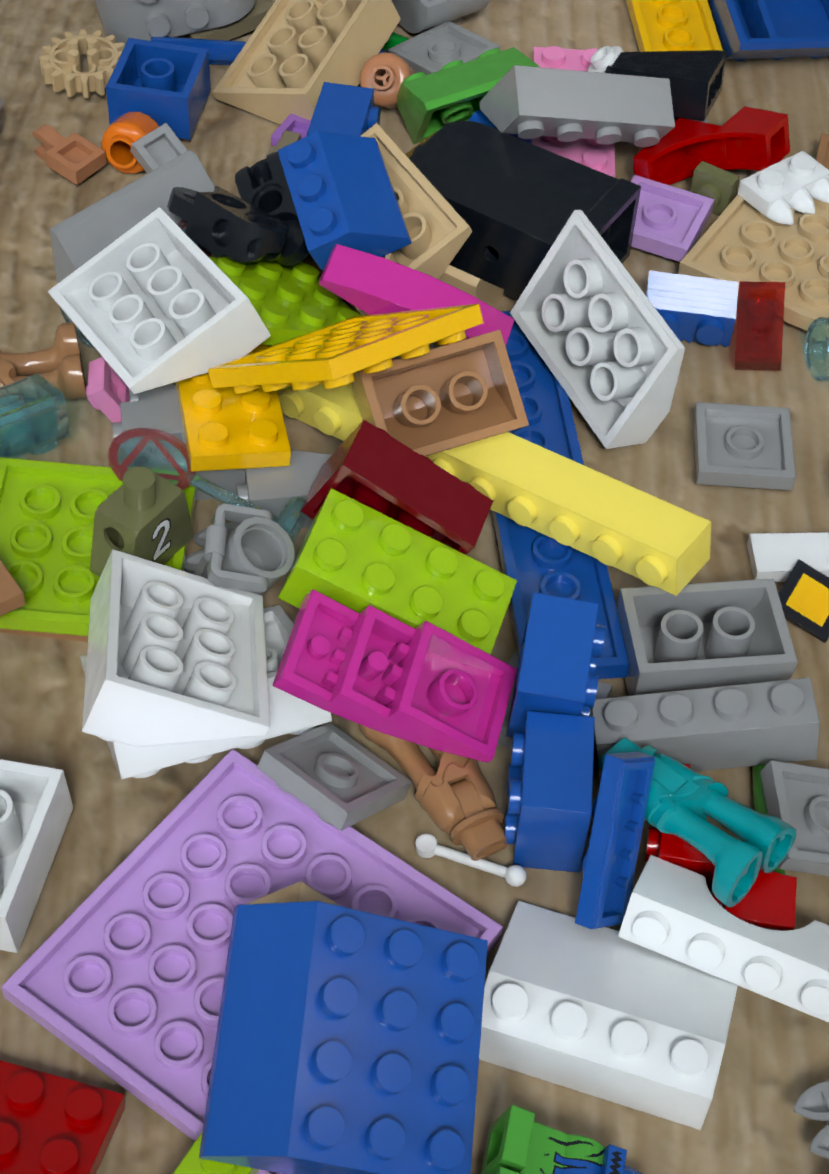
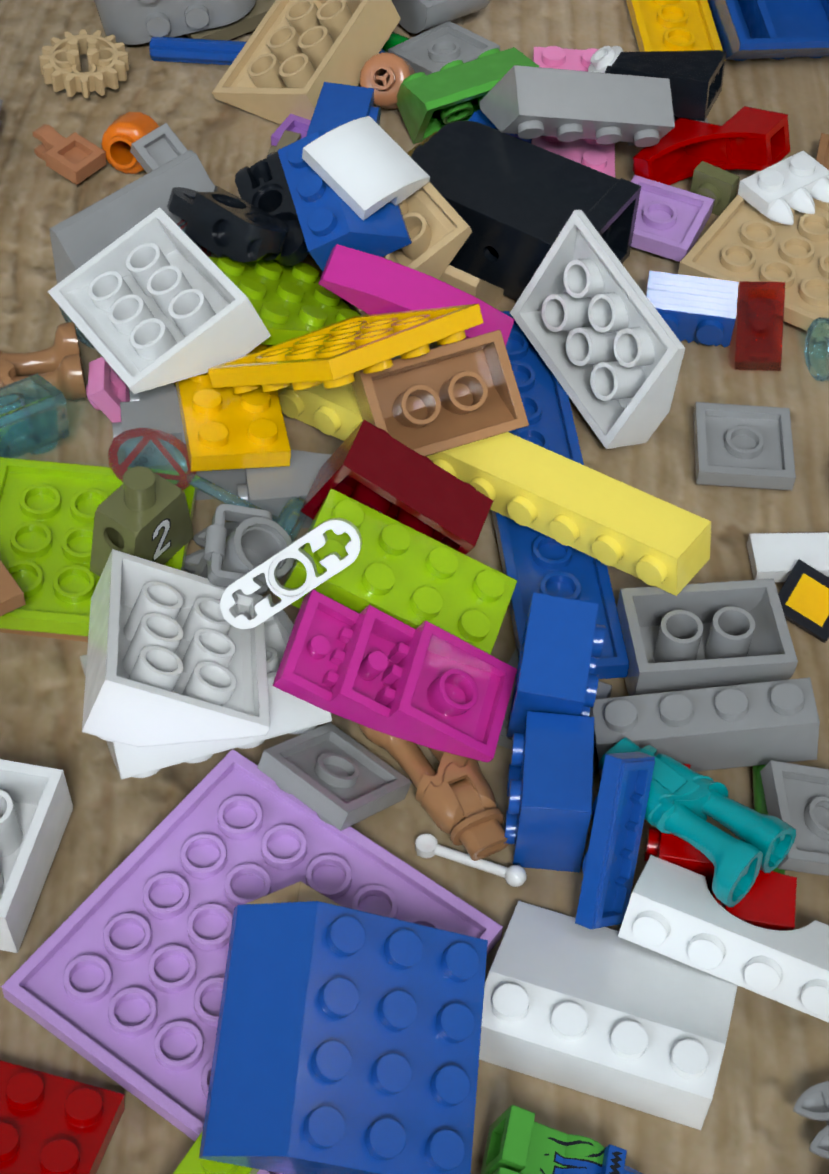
blue brick [106,38,211,140] -> none
none -> white beam [220,518,362,629]
none -> white slope [302,116,430,221]

